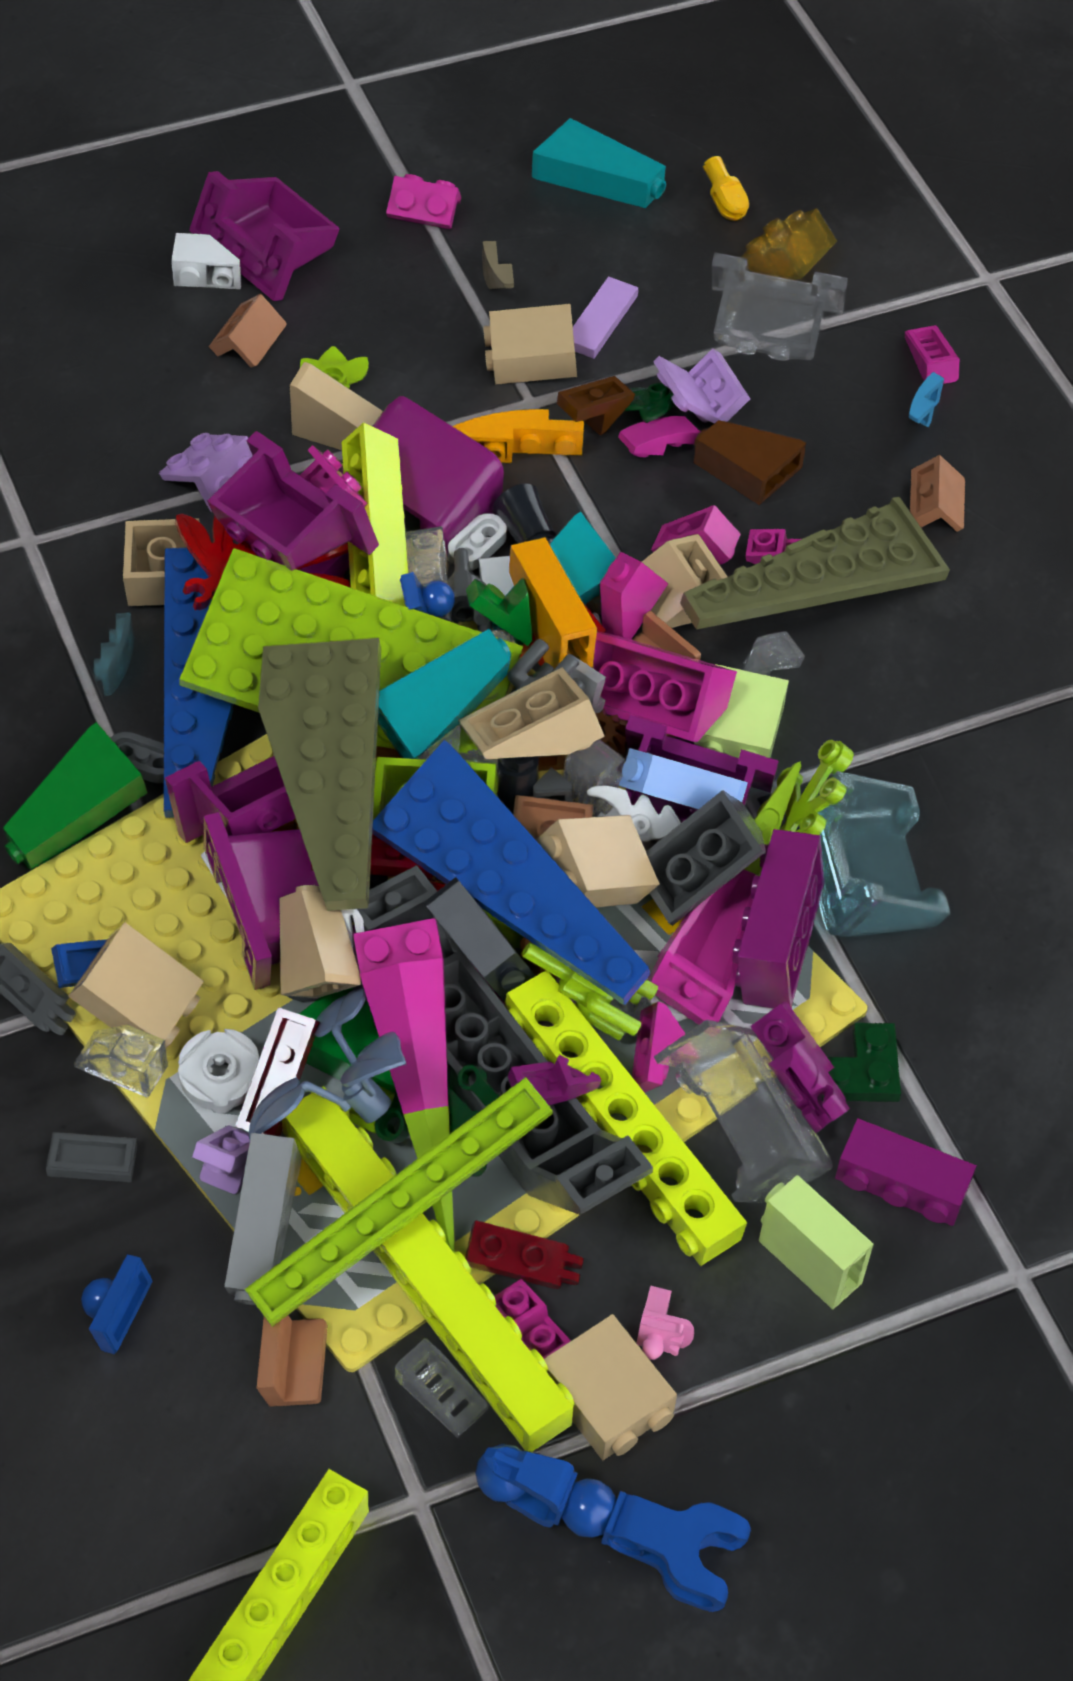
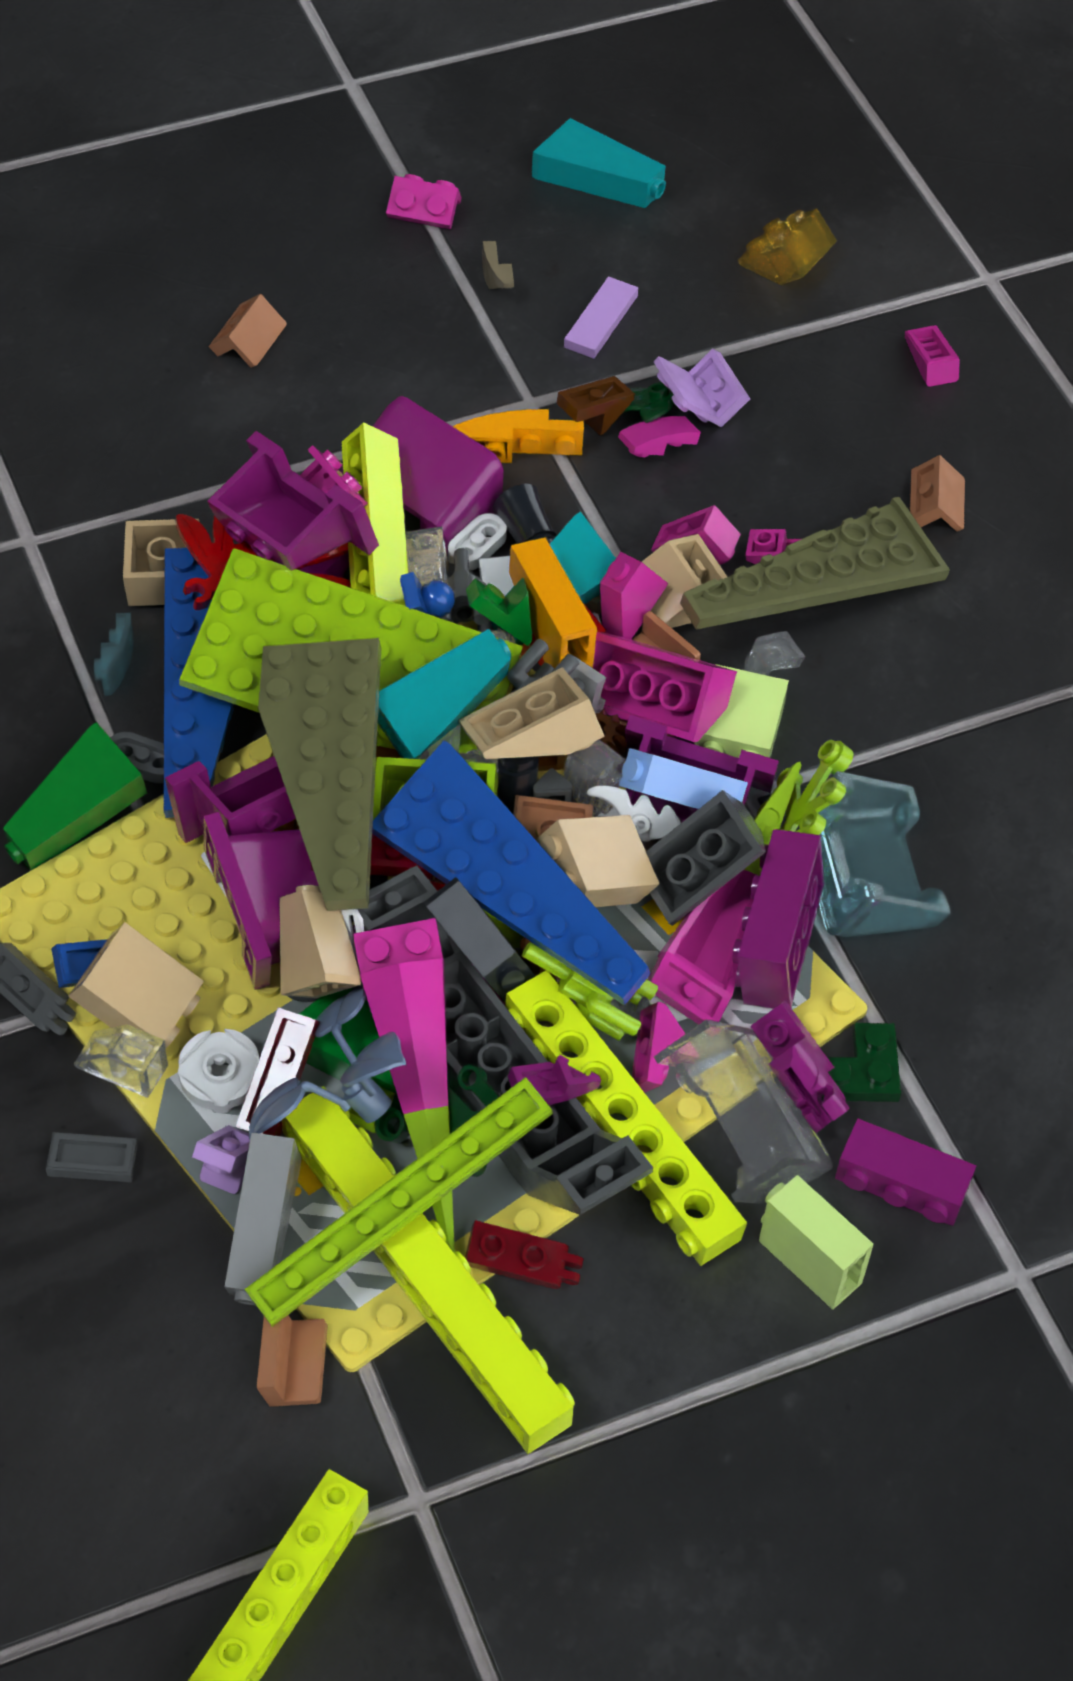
blue tile [81,1254,153,1354] -> none
lavender bracket [159,433,253,512] -> none
white slope [172,233,241,289] -> none
magenta windscreen [189,171,340,301] -> none
tan slope [290,362,383,450] -> none
lime plate [300,346,369,389] -> none
clear slope [395,1338,489,1438] -> none
blue piece [475,1444,751,1612] -> none
tan brick [484,304,577,385] -> none
dark pink slope [494,1279,571,1359] -> none
tan brick [544,1314,677,1460] -> none
bright pink piece [637,1286,695,1360] -> none
reddish brown slope [694,420,806,505] -> none
yellow arm [703,156,750,221] -> none
clear windscreen [712,253,848,361] -> none
dark azure slope [909,372,944,427] -> none

